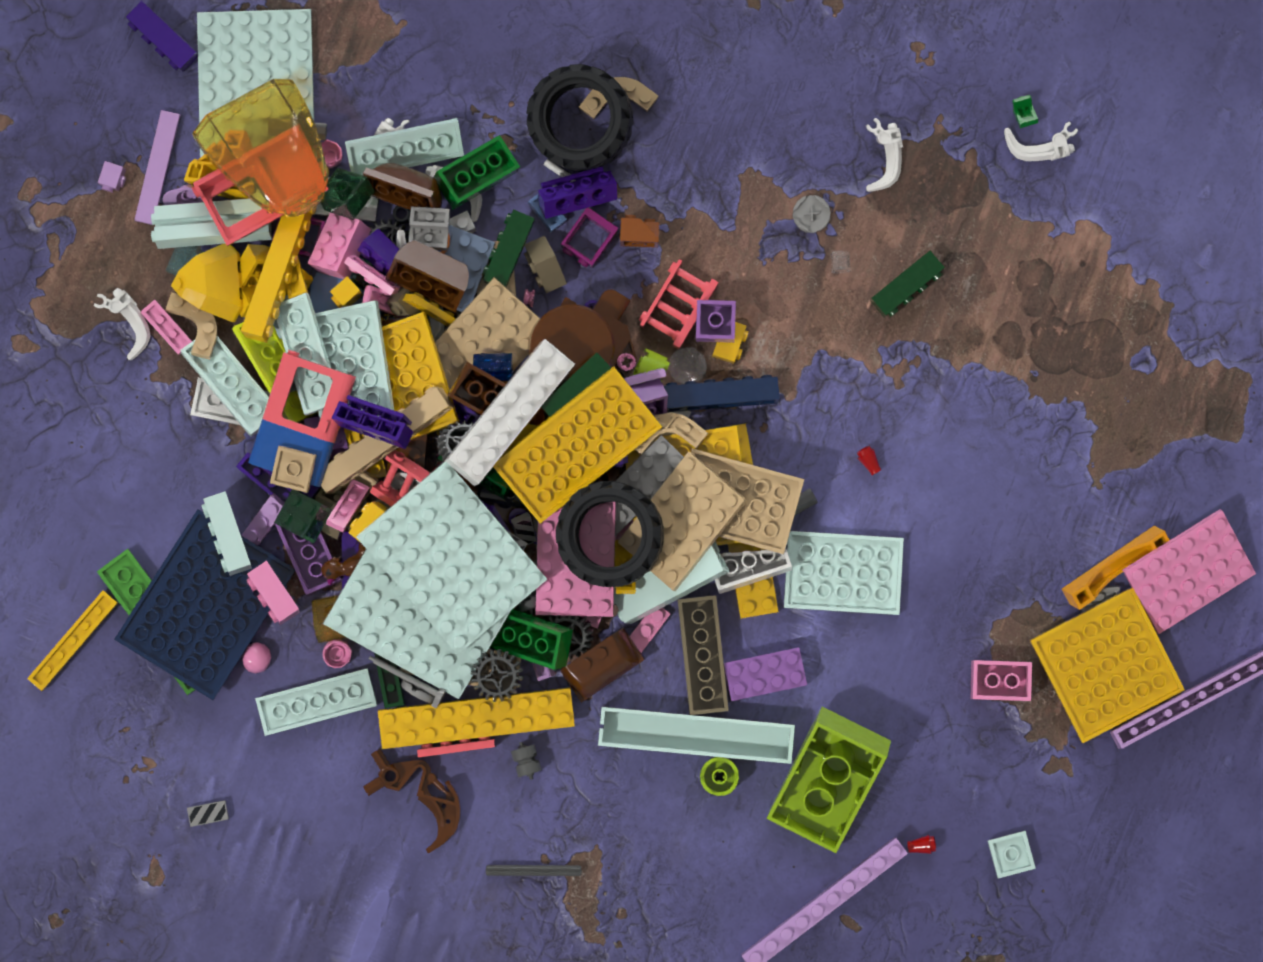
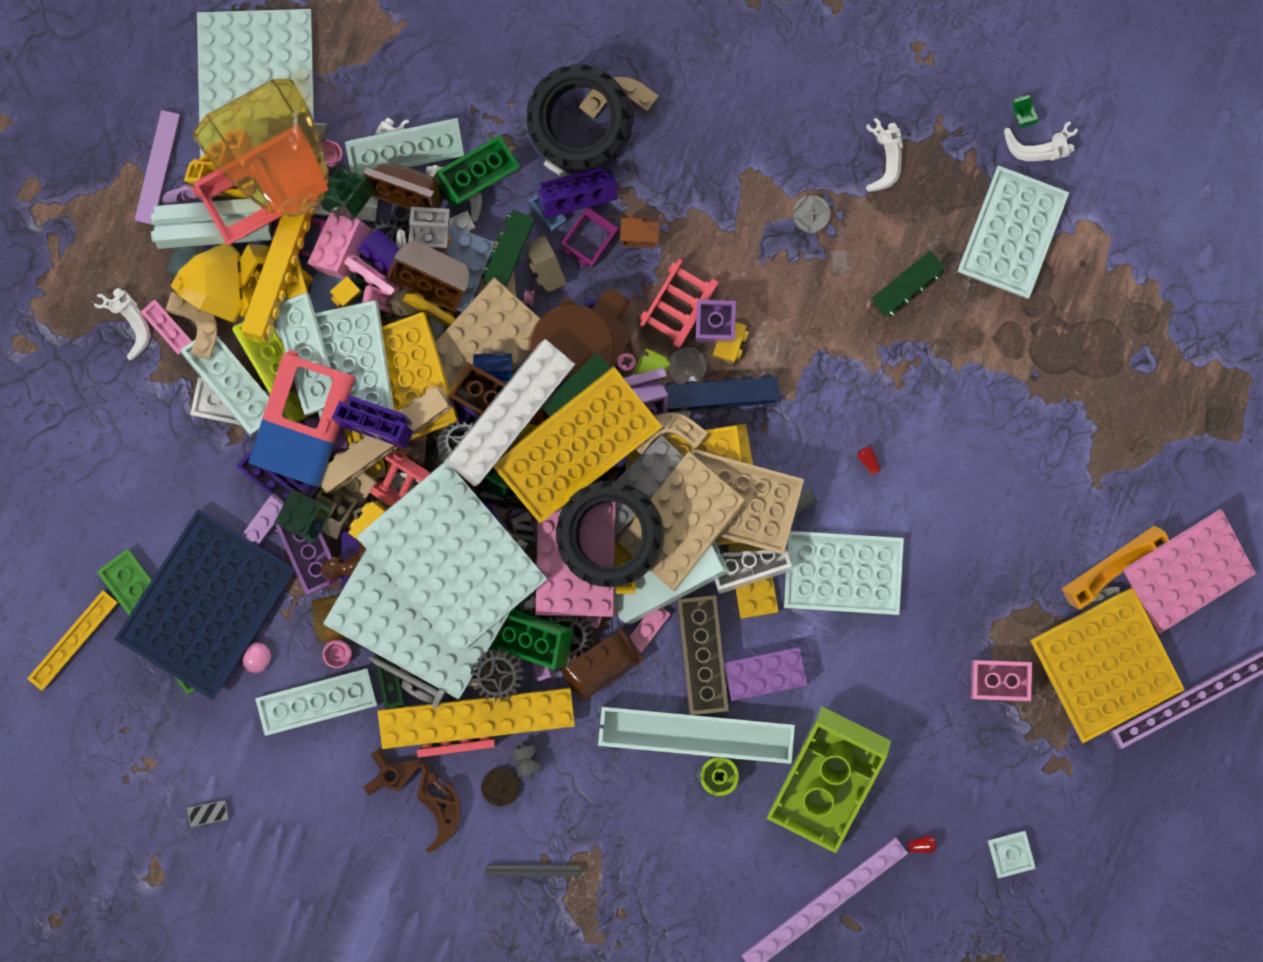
lavender brick [98,161,126,193] -> none
dark purple brick [126,0,198,72] -> none
light aqua brick [201,491,252,576] -> none
bright pink brick [246,561,300,625] -> none
tan tile [270,445,317,493] -> none
bright pink plate [326,479,370,532] -> none
none -> dark brown tile [481,768,520,806]
none -> light aqua plate [957,165,1069,299]

